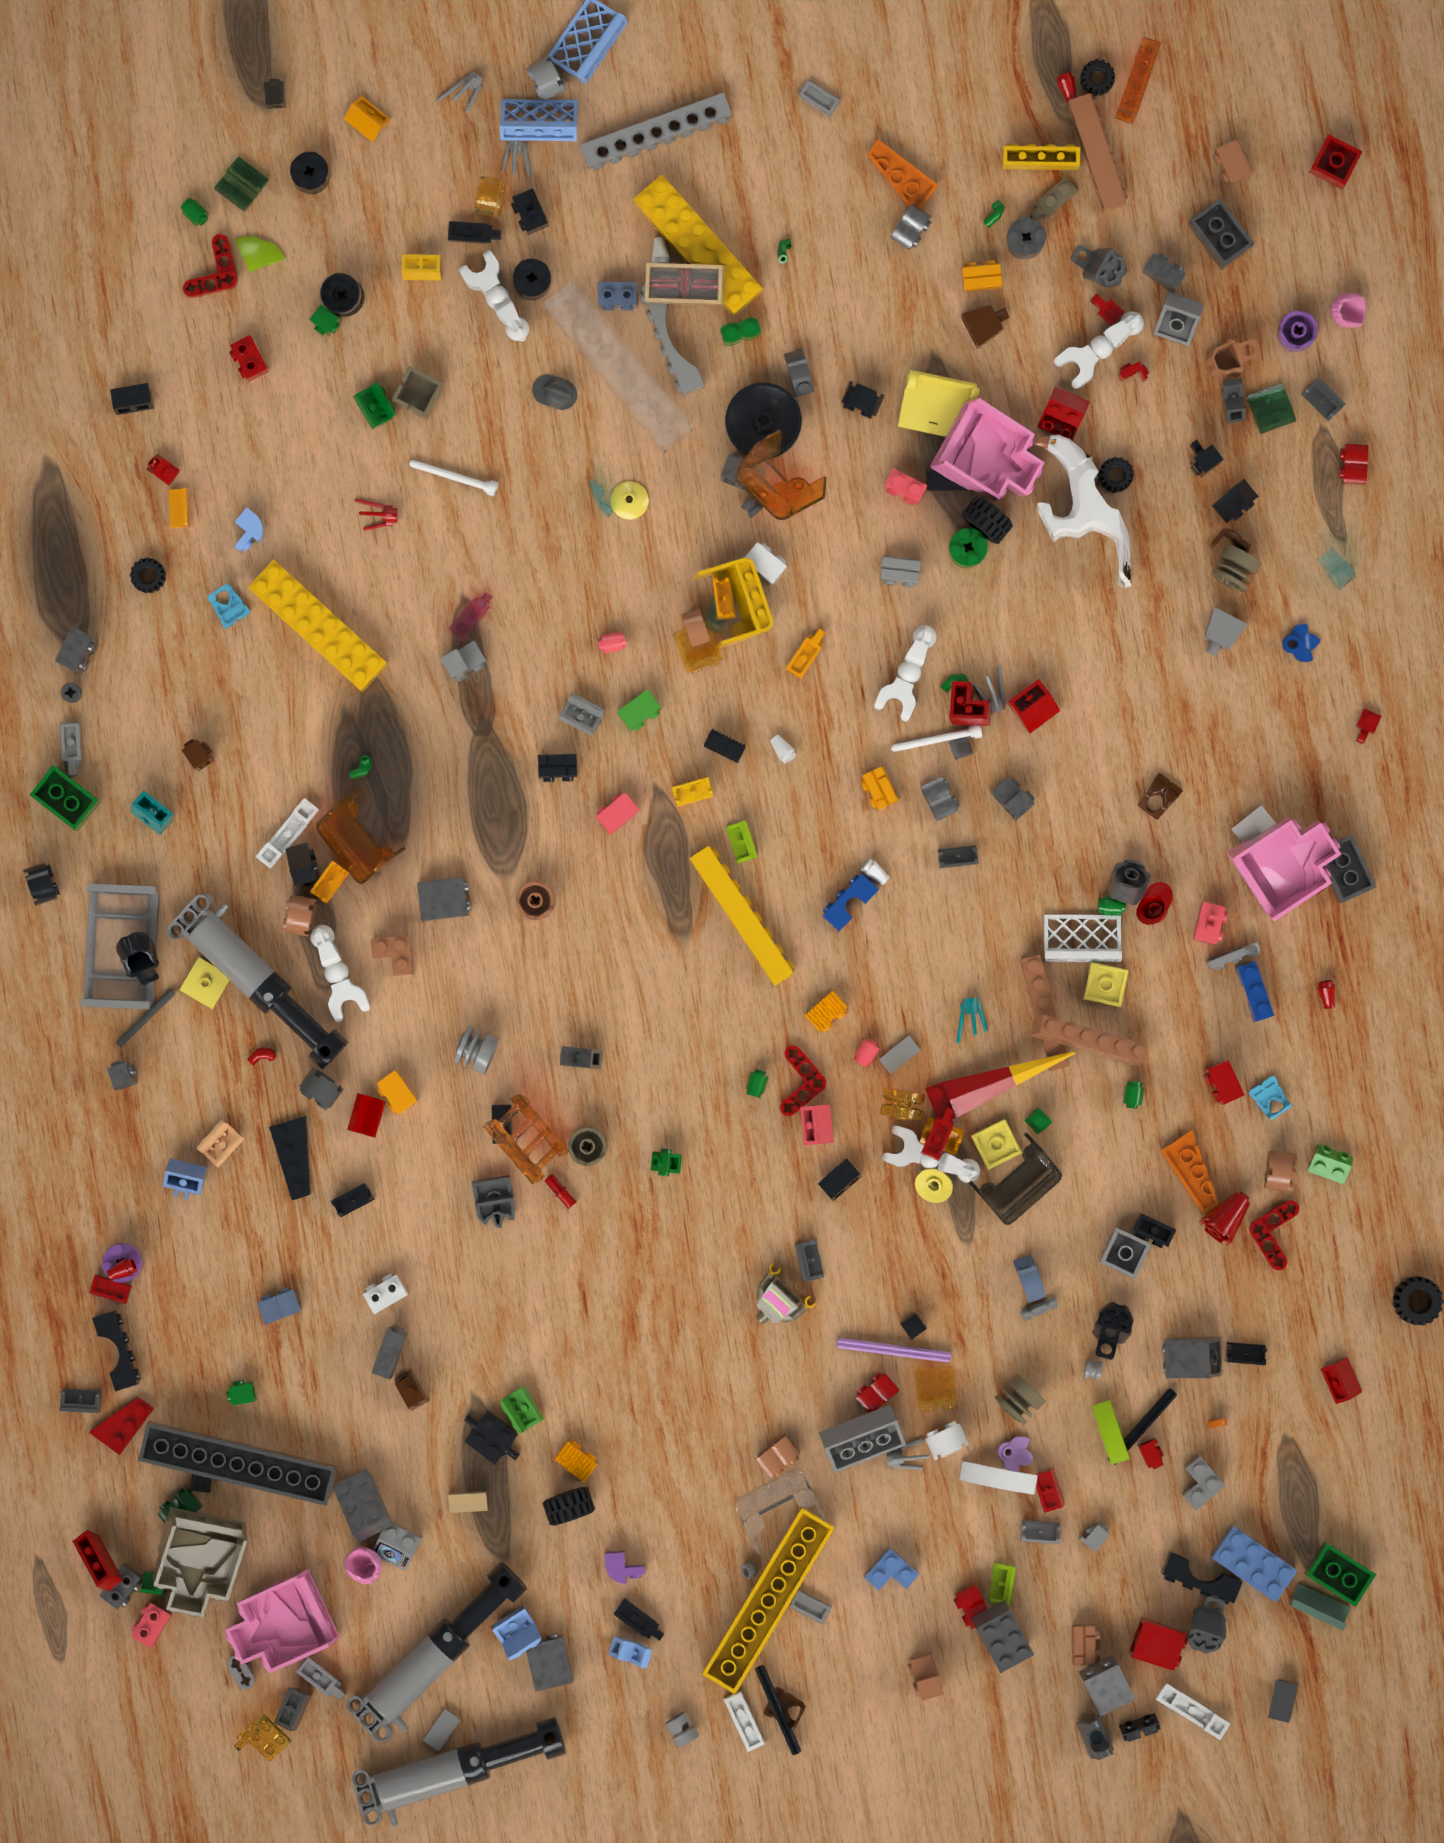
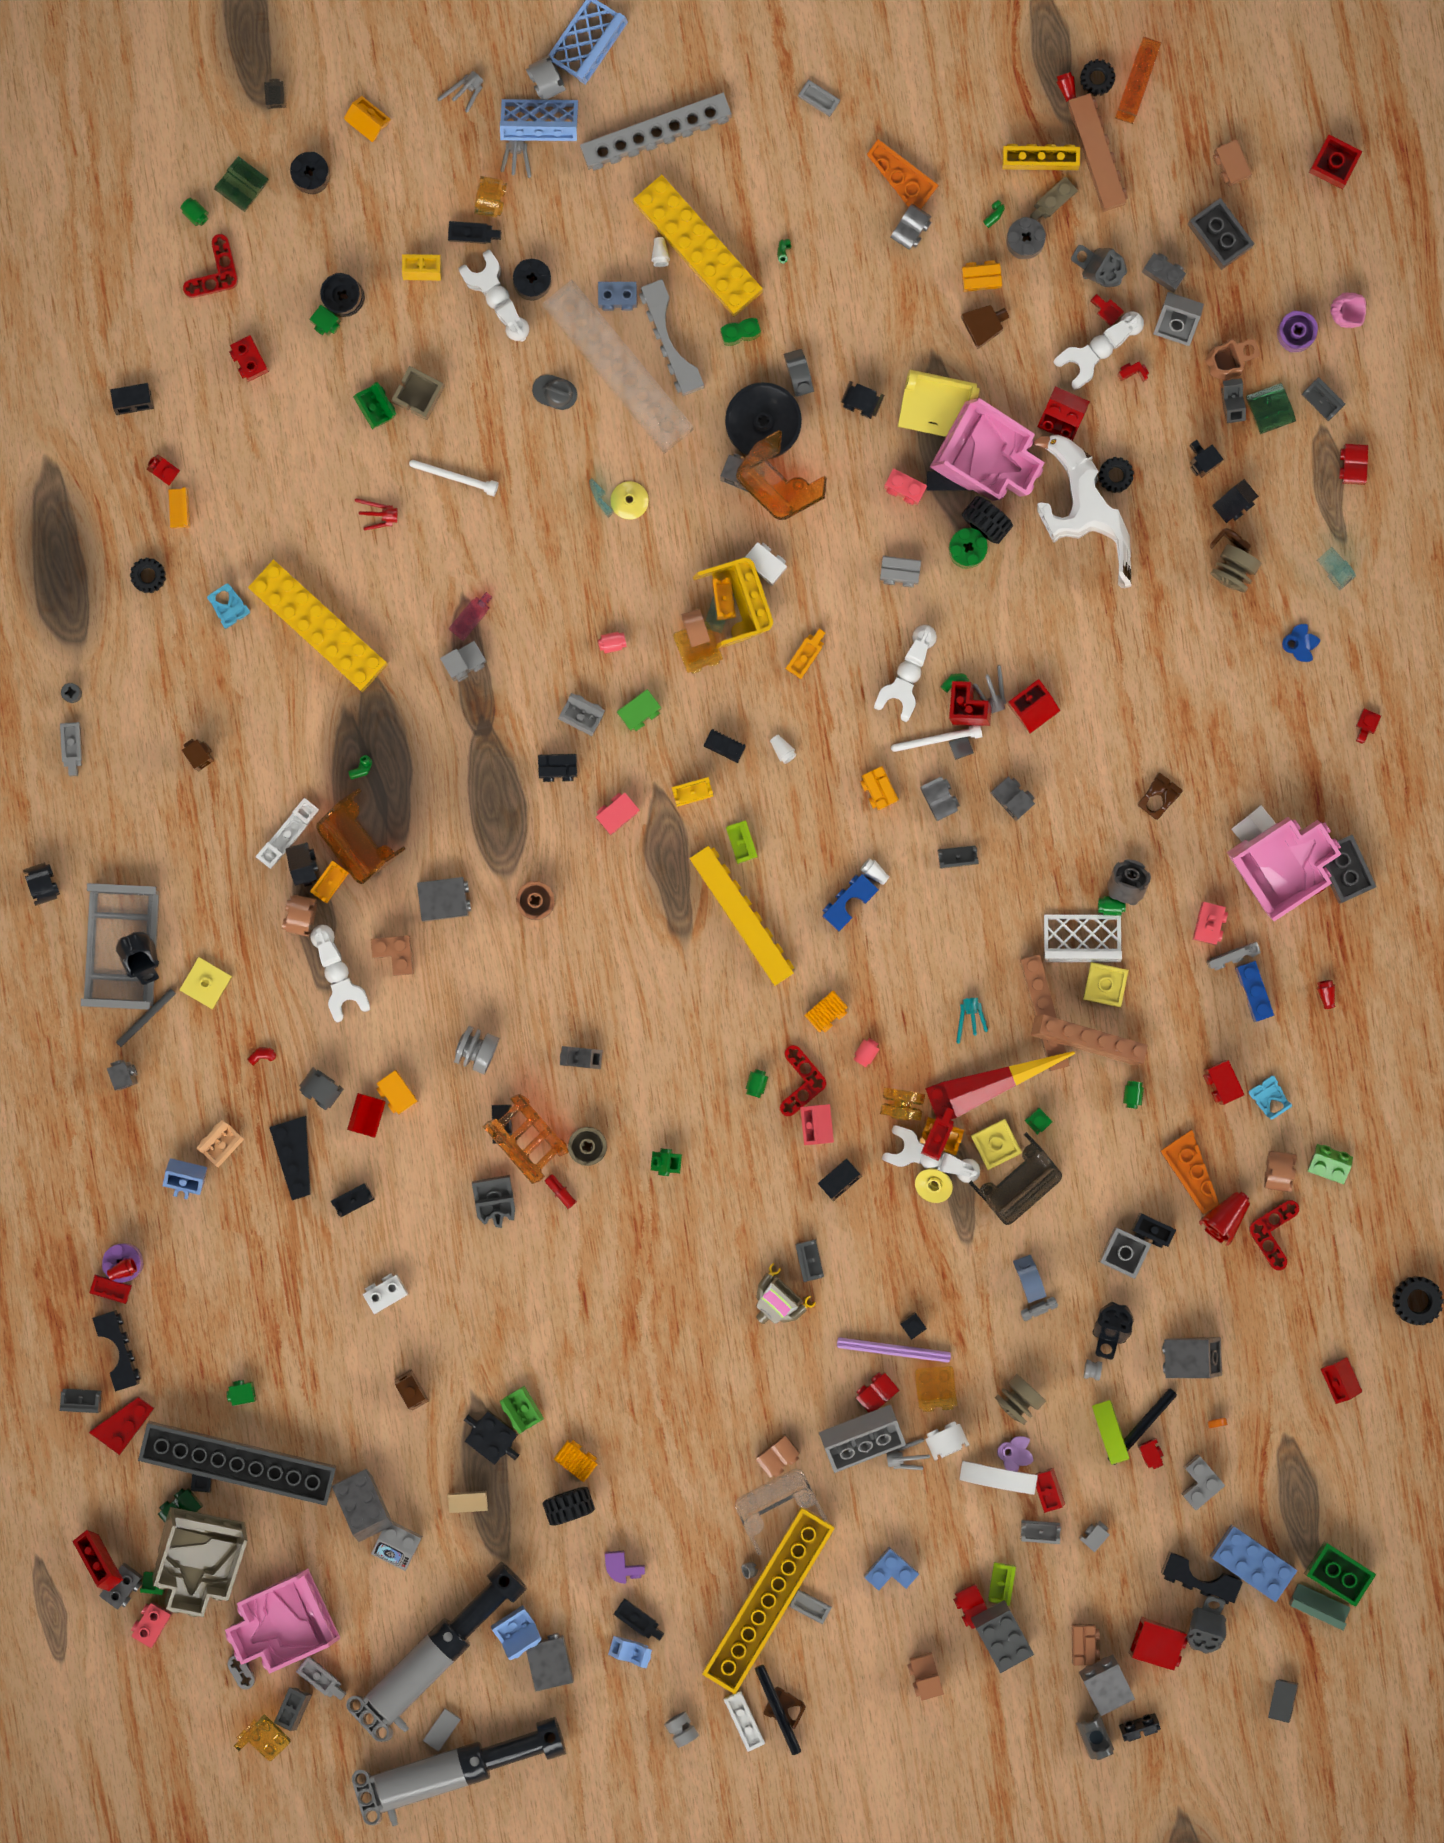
green brick [29,765,101,831] -> none
flat silver brick [55,627,98,674] -> none
teal brick [131,790,173,835] -> none
piece [167,893,349,1070] -> none
light blue brick [234,508,264,553] -> none
lime brick [235,236,285,273] -> none
sand blue brick [257,1287,302,1325] -> none
bright pink hair [344,1546,382,1584] -> none
flat silver brick [371,1325,408,1380] -> none
black brick [511,188,549,235] -> none
clear brick [645,263,725,306] -> none
dark grey wheel [741,495,765,518] -> none
light grey tile [879,1036,921,1074] -> none
red piece [1136,882,1173,925] -> none
white slope [1156,1683,1230,1740] -> none
light grey torso [1204,607,1248,656] -> none
black hinge [1225,1342,1267,1365] -> none

